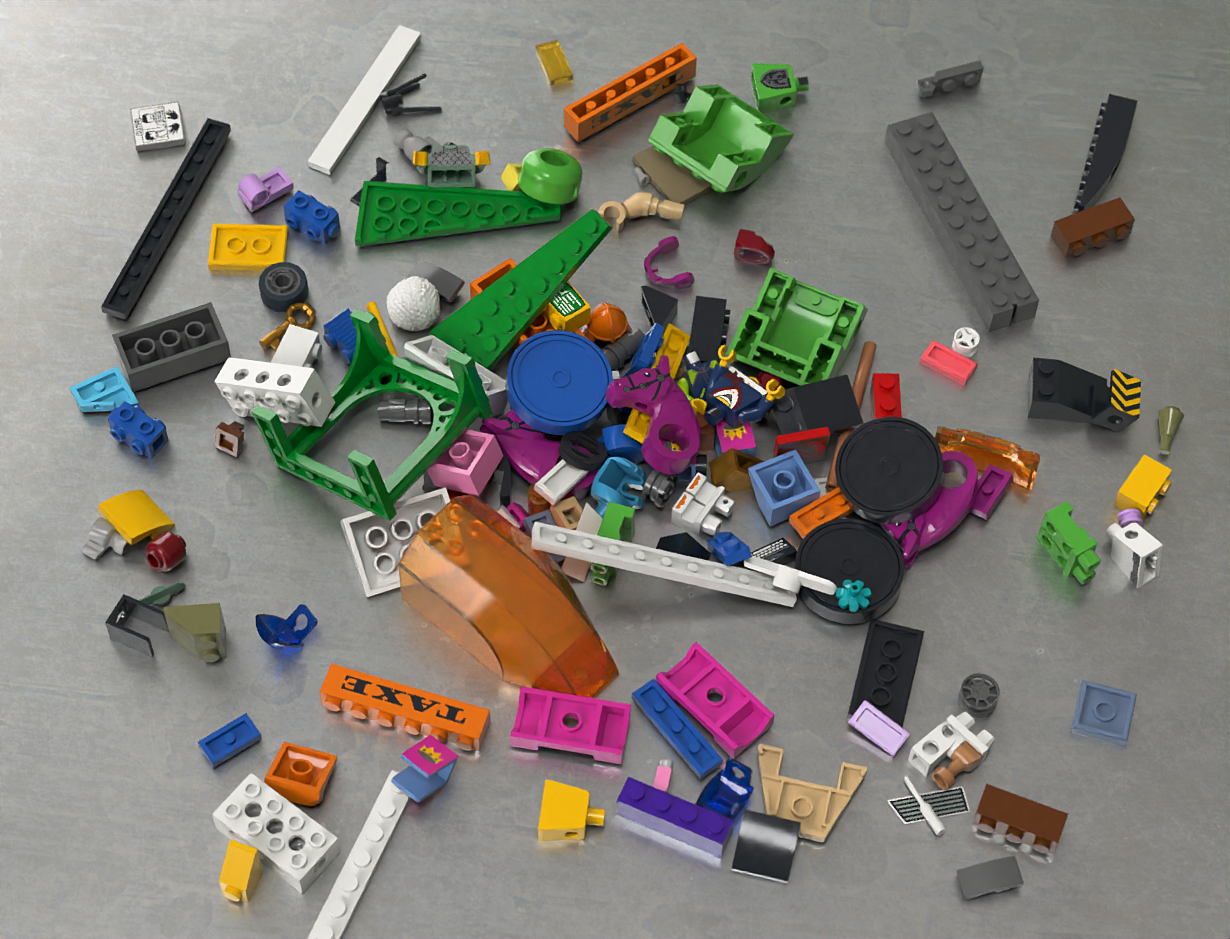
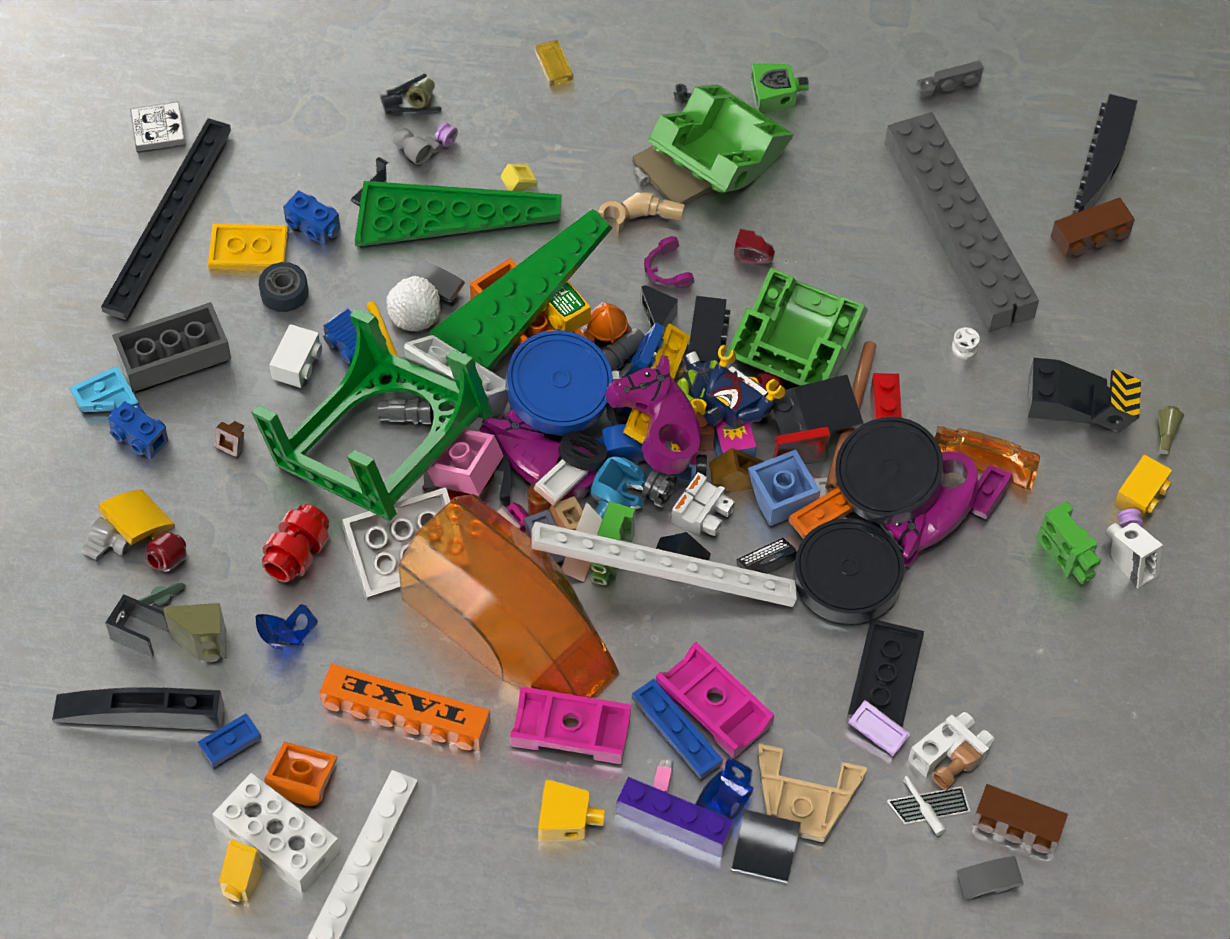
white brick [214,358,335,427] -> none
lavender plate [238,167,294,212] -> none
pearl gold piece [259,303,316,352] -> none
white tile [308,25,421,175] -> none
piece [391,735,459,802] -> none
torso [413,142,491,187] -> none
bright green piece [518,148,583,204] -> none
orange brick [564,43,697,142] -> none
blue plate [706,532,752,566] -> none
white piece [744,556,837,595] -> none
teal plant [836,579,871,612] -> none
coral tile [920,340,978,386] -> none
dark grey wheel [958,673,1000,718] -> none
sand blue tile [1071,680,1137,746] -> none
none -> black slope [52,687,224,730]
none -> red piece [261,504,330,582]
none -> olive cone [407,78,435,108]
none -> lavender bush [435,122,458,147]

